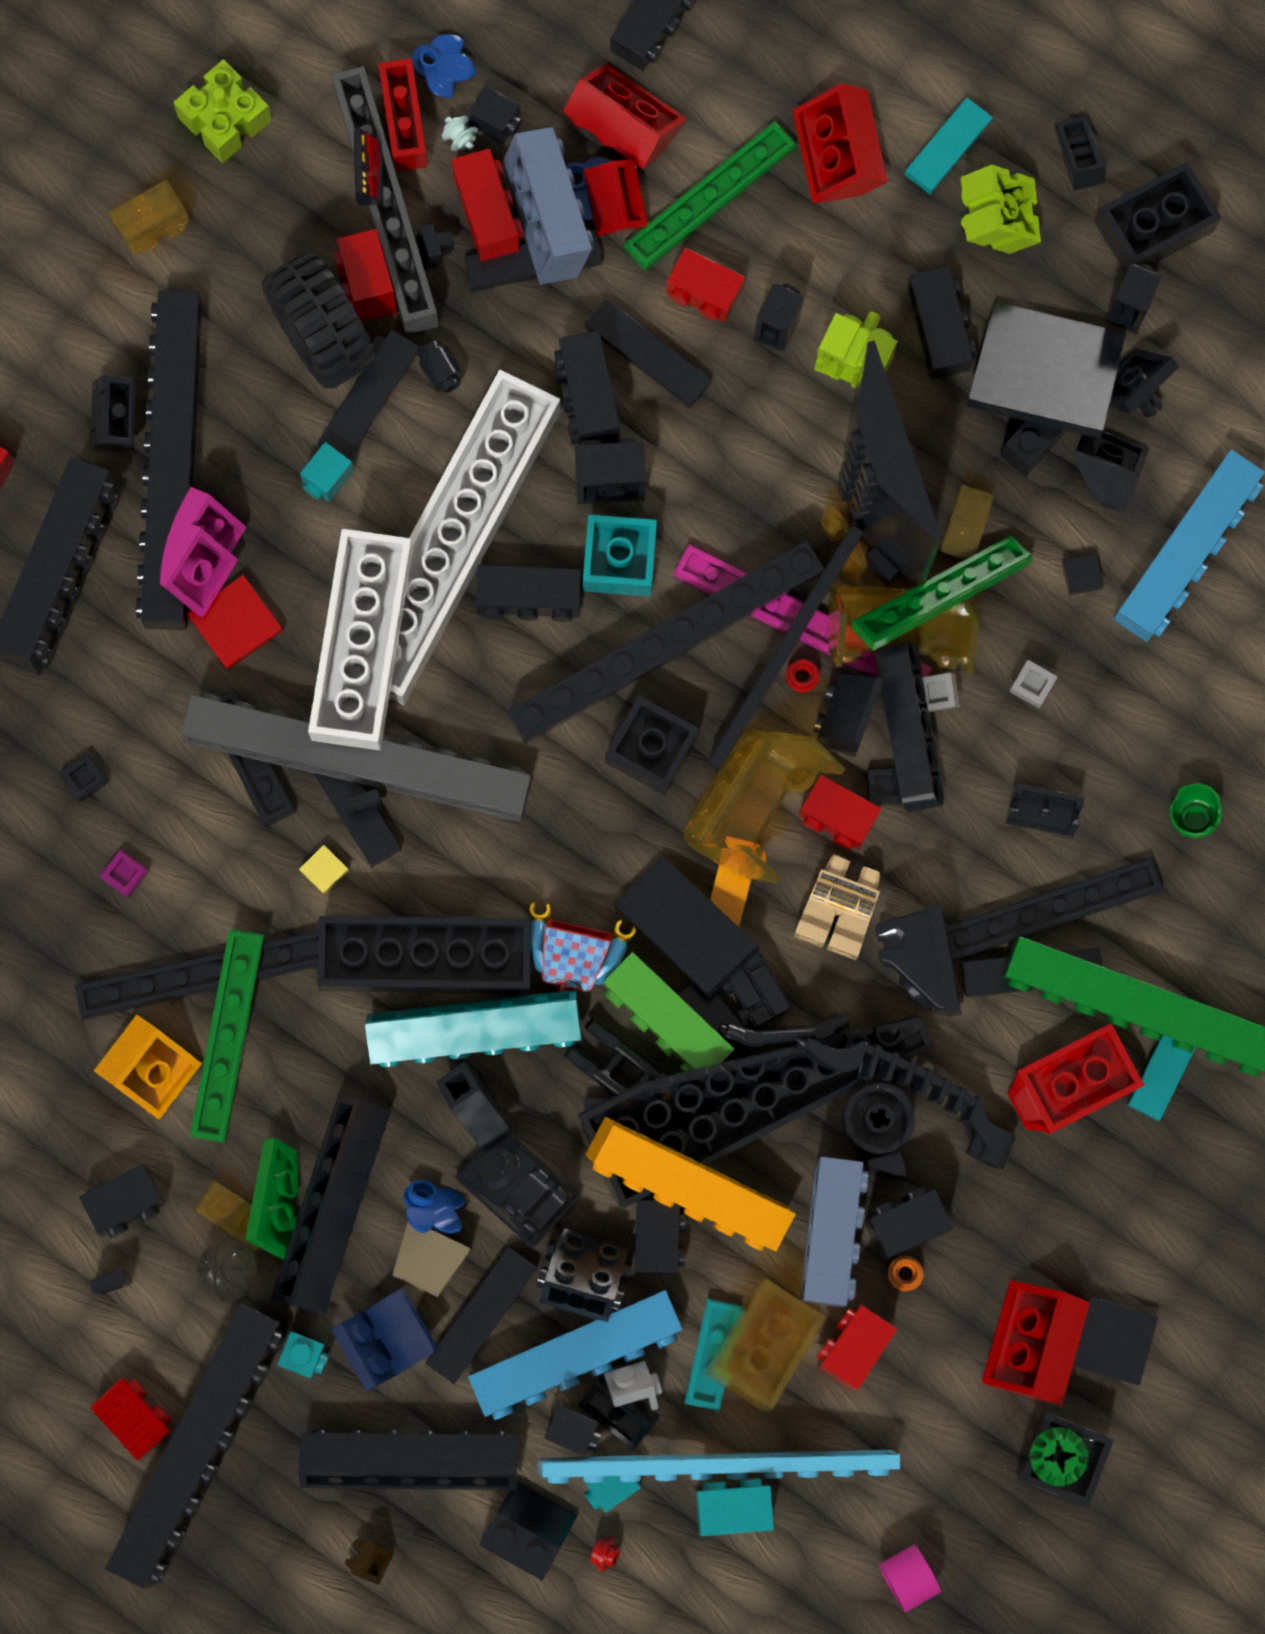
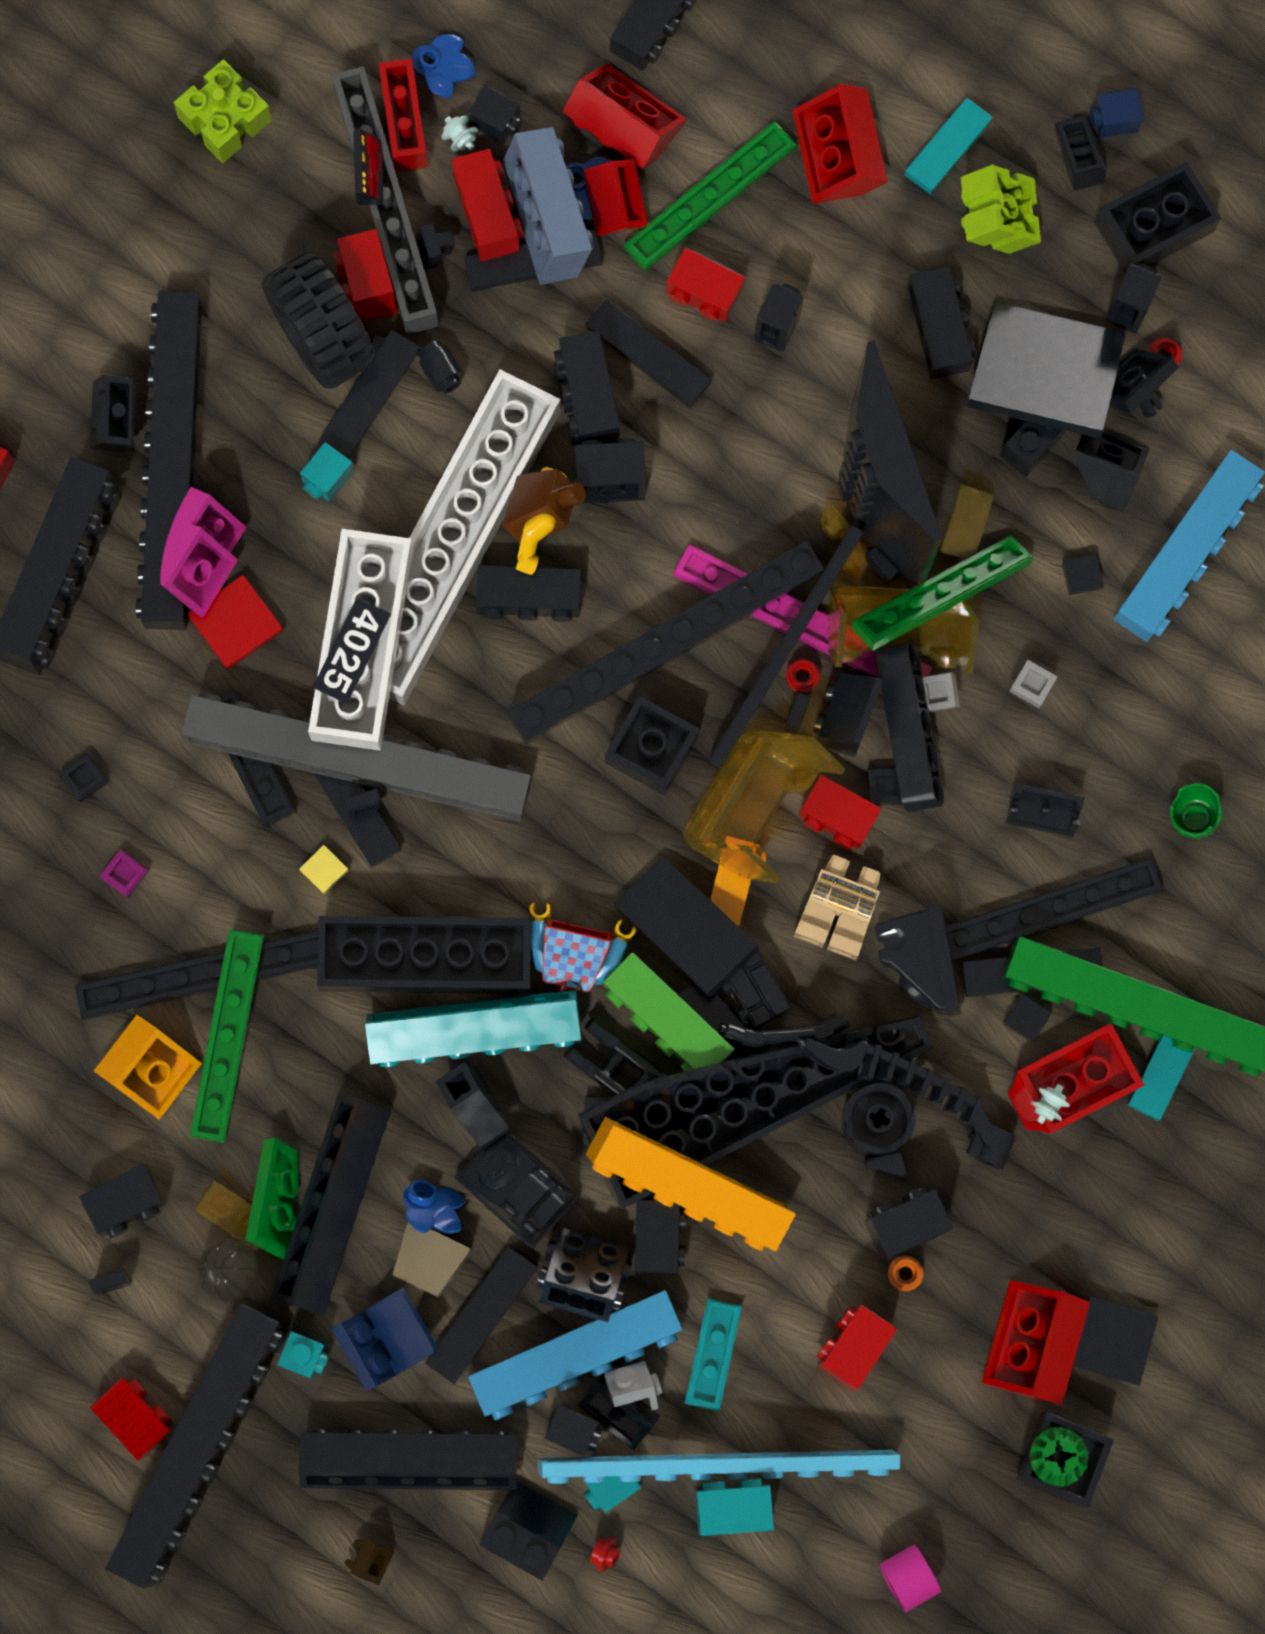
clear yellow brick [108,179,190,255] -> none
teal brick [583,515,657,597] -> none
clear yellow brick [704,1279,826,1412] -> none
sand blue brick [799,1157,868,1309] -> none
lime brick [814,312,898,388] -> none
none -> black sticker [312,598,392,704]
none -> reddish brown torso [502,467,586,575]
none -> black tile [785,693,811,736]
none -> black tile [1003,994,1052,1043]
none -> light aqua wheel [1031,1084,1070,1124]
none -> dark blue brick [1090,89,1143,138]
none -> red plate [1148,338,1182,365]

